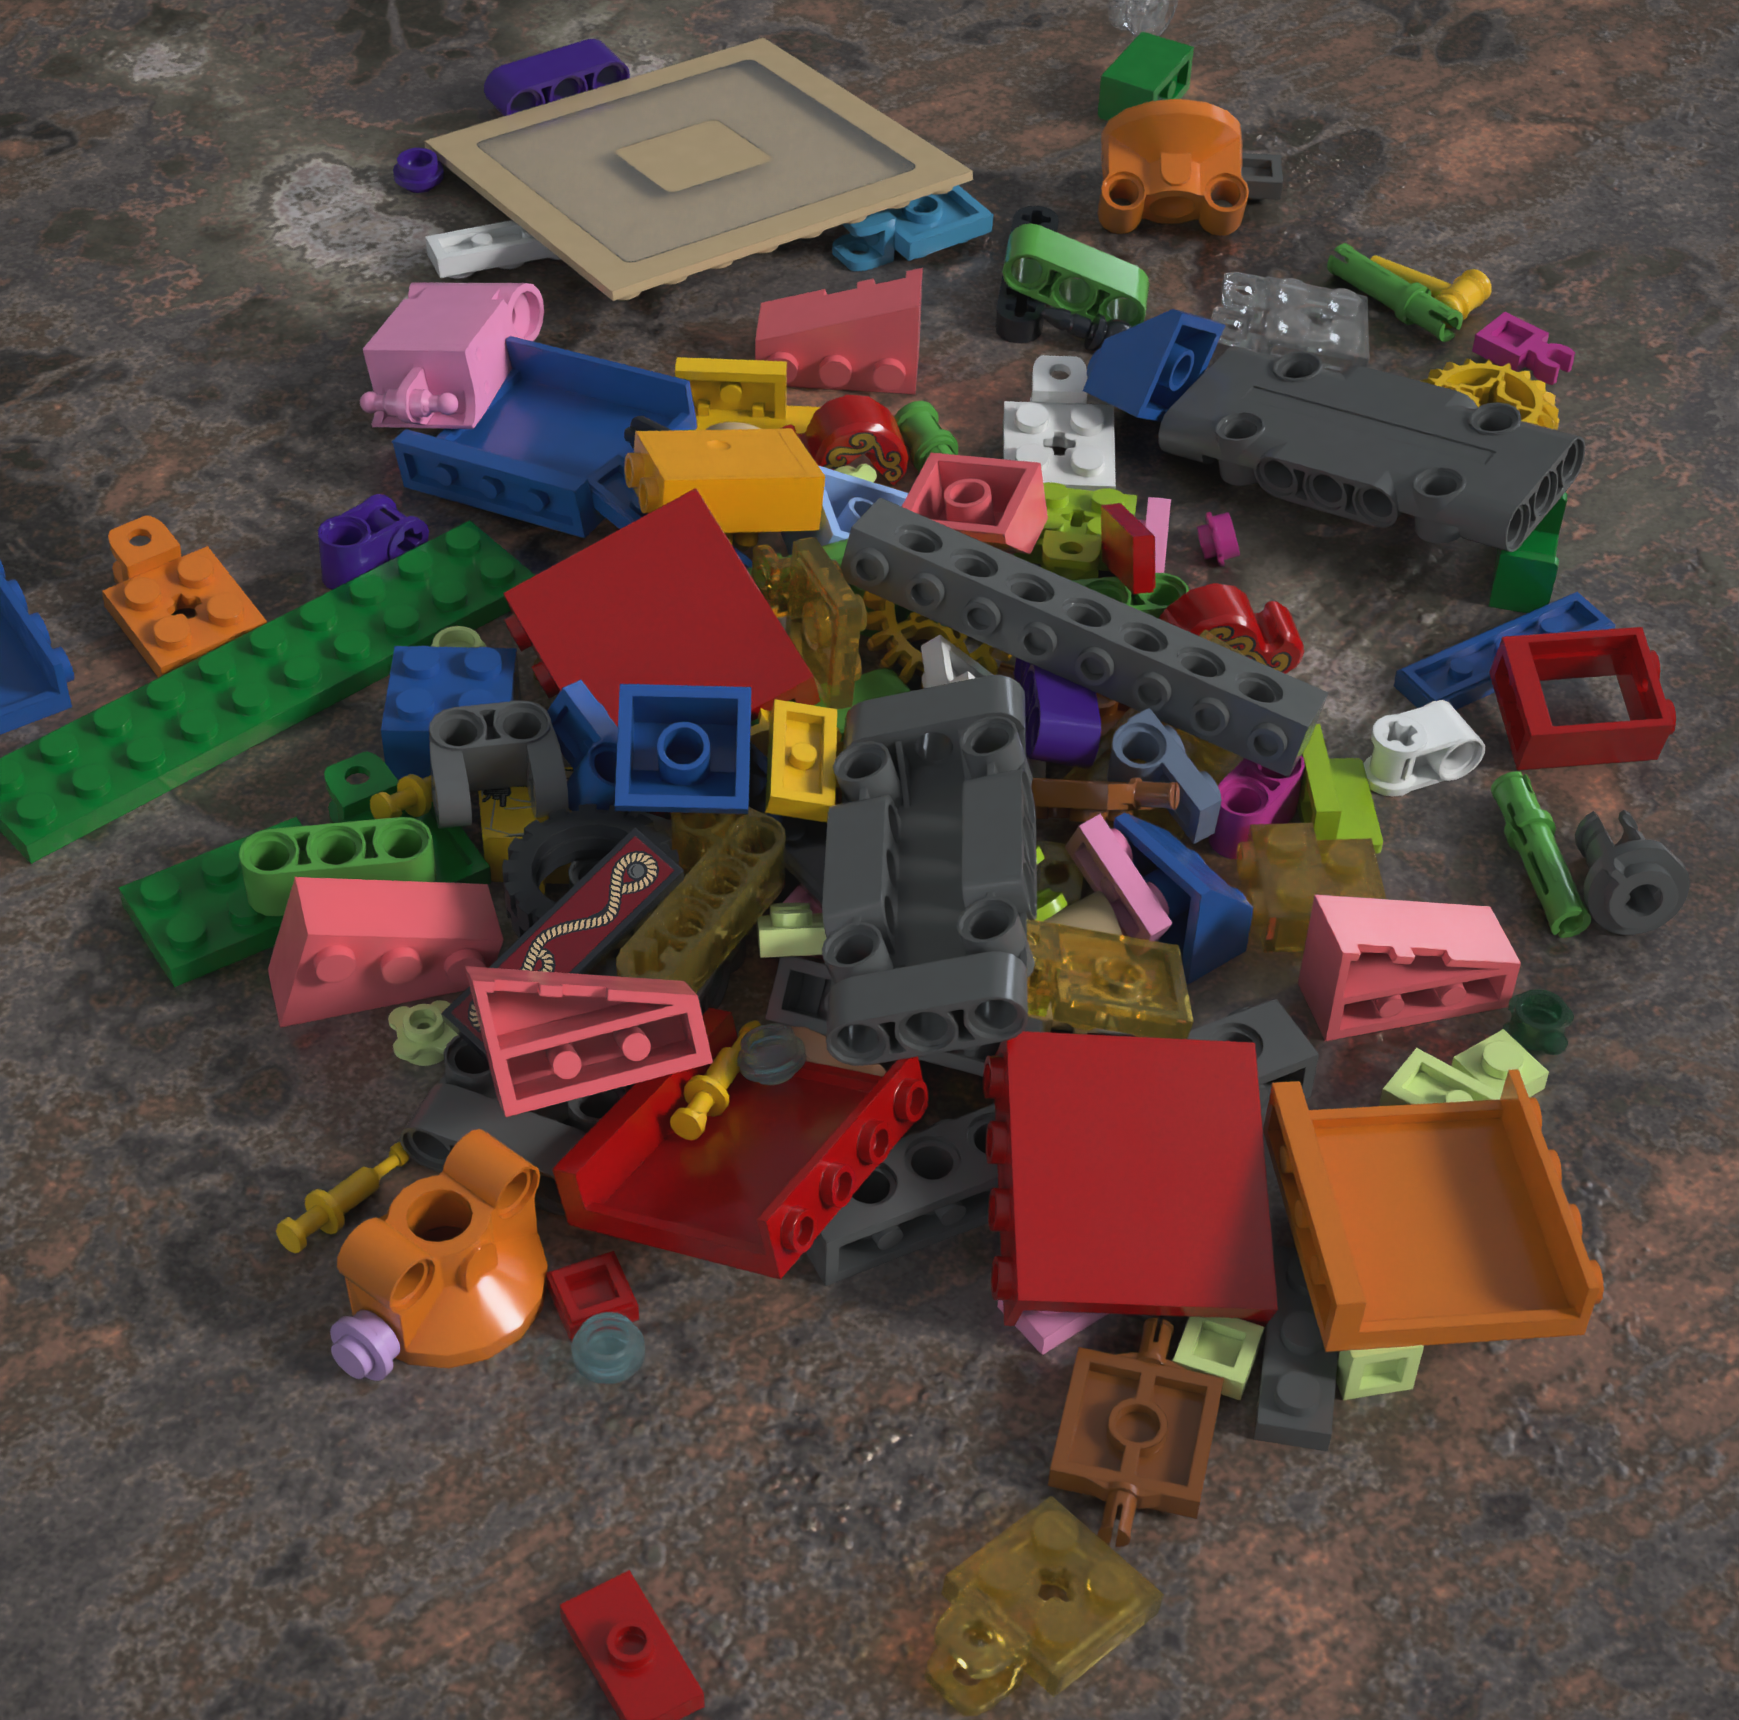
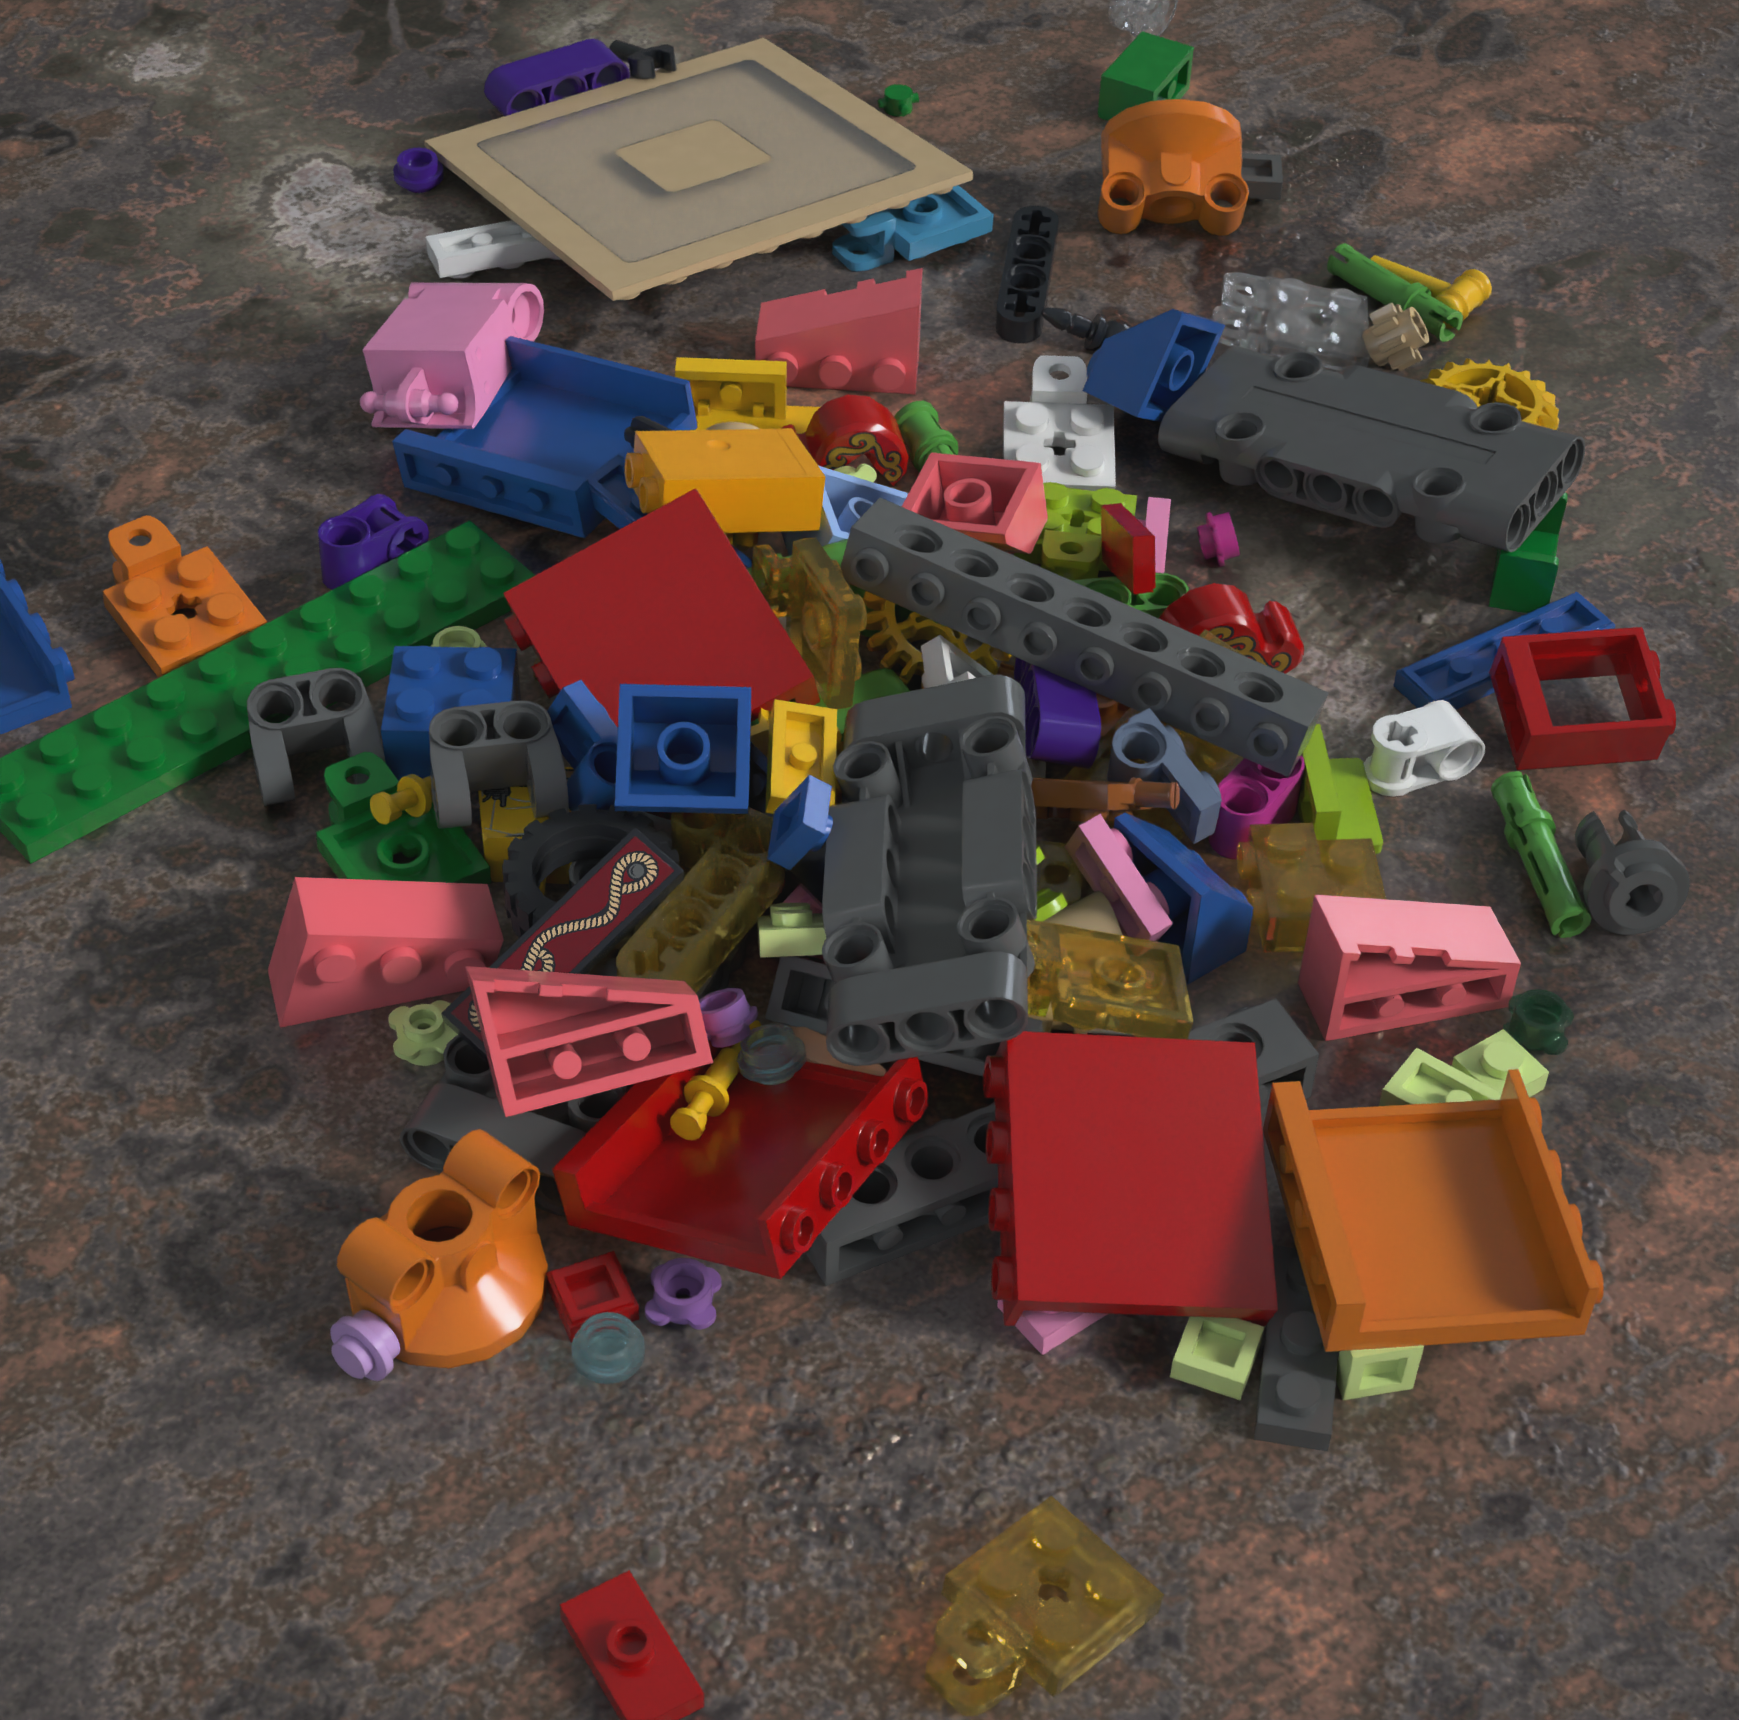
green plate [118,816,303,988] -> none
bright green beam [239,817,437,916] -> none
yellow piece [276,1141,409,1254] -> none
bright green beam [1002,224,1149,327] -> none
dark orange plate [1048,1317,1224,1547] -> none
dark pink plate [1472,312,1575,385] -> none
none -> dark grey piece [247,668,386,806]
none -> black bar [609,40,677,79]
none -> medium lavender plate [645,1258,721,1330]
none -> medium lavender plate [699,988,758,1048]
none -> blue plate [767,774,833,870]
none -> green piece [877,84,919,117]
none -> tan gear [1363,302,1429,371]

